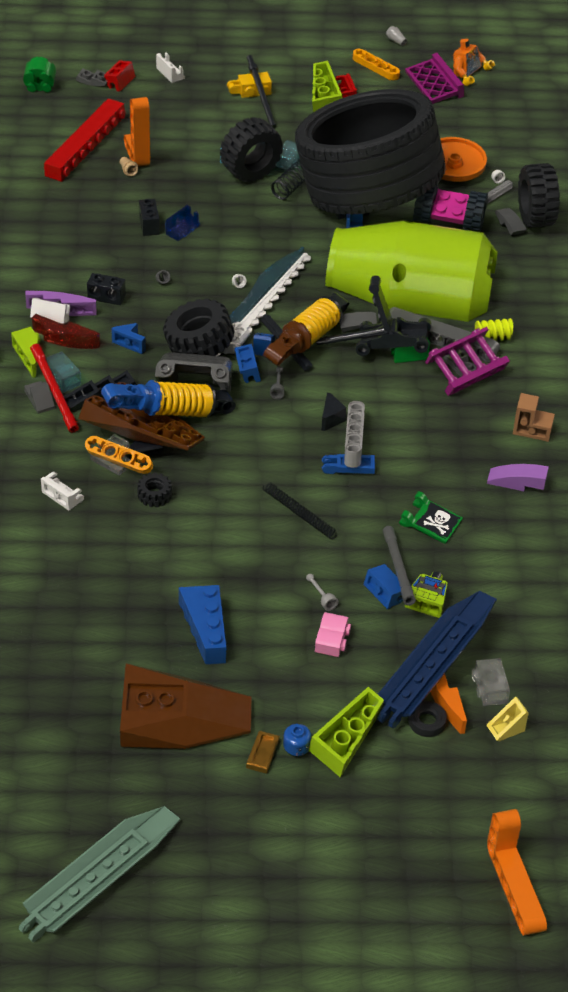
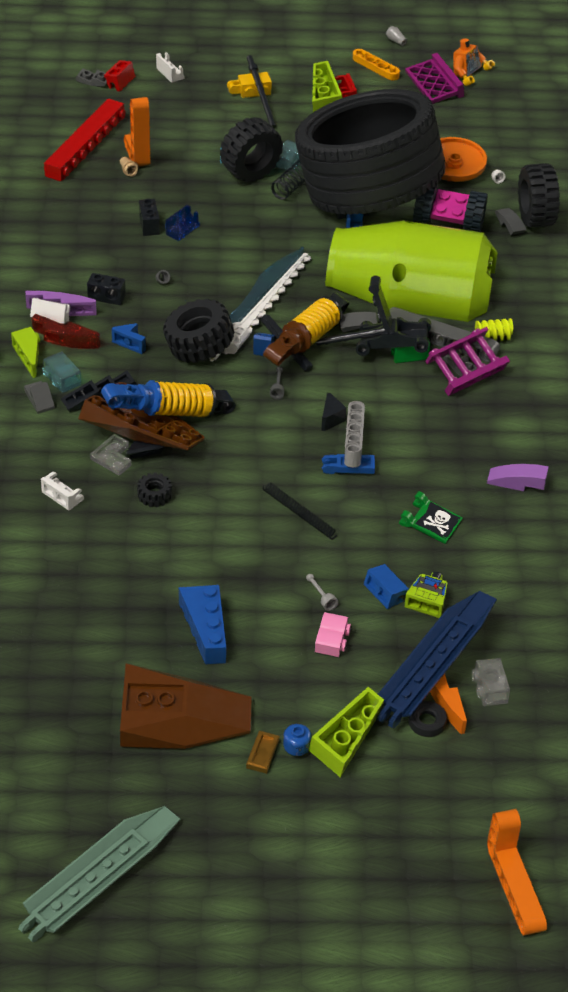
green brick [23,57,56,92] -> none
red piece [30,344,79,433] -> none
light orange beam [85,436,153,474] -> none
dark grey windscreen [155,352,233,394] -> none
white hinge [232,274,246,288] -> none
blue hinge [235,344,261,383] -> none
dark grey piece [383,526,416,606] -> none
light yellow slope [486,697,529,741] -> none
dark grey axle [487,180,513,204] -> none
medium nougat brick [513,393,555,442] -> none

